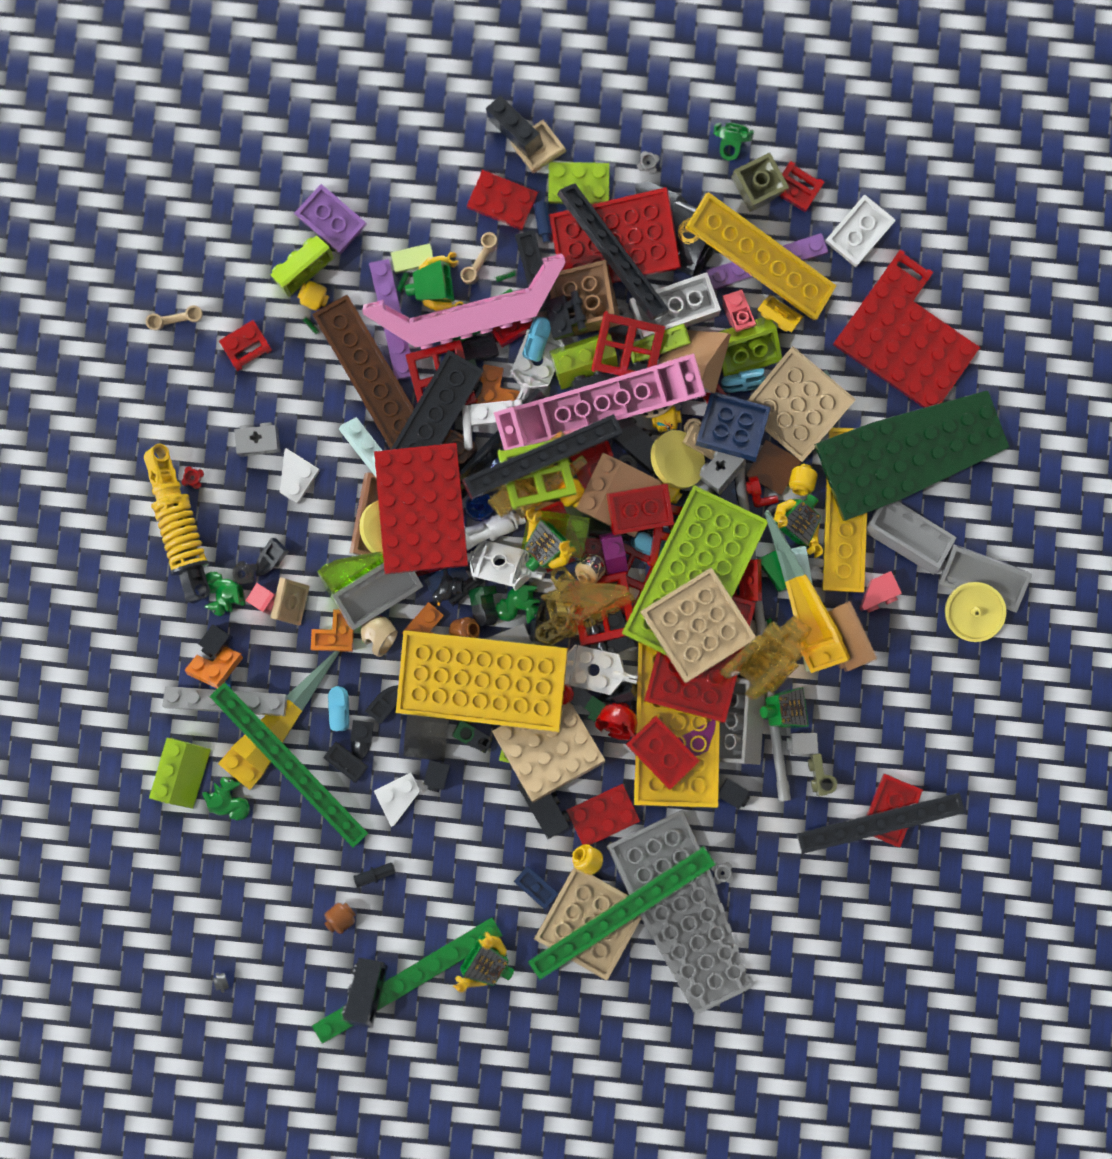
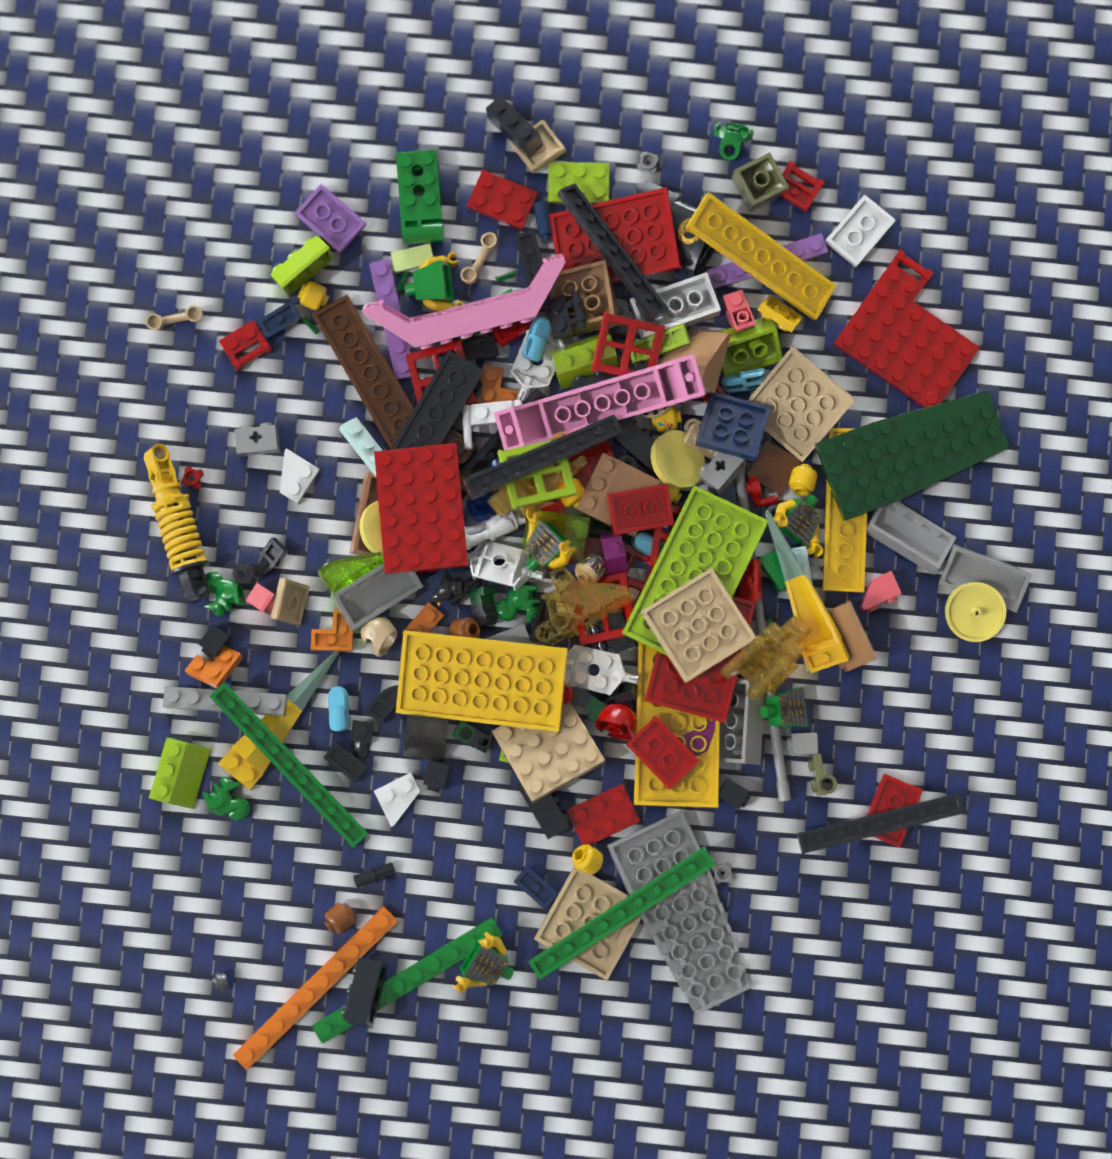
none -> orange plate [233,906,398,1070]
none -> dark blue plate [257,300,303,340]
none -> green hinge [396,149,444,245]

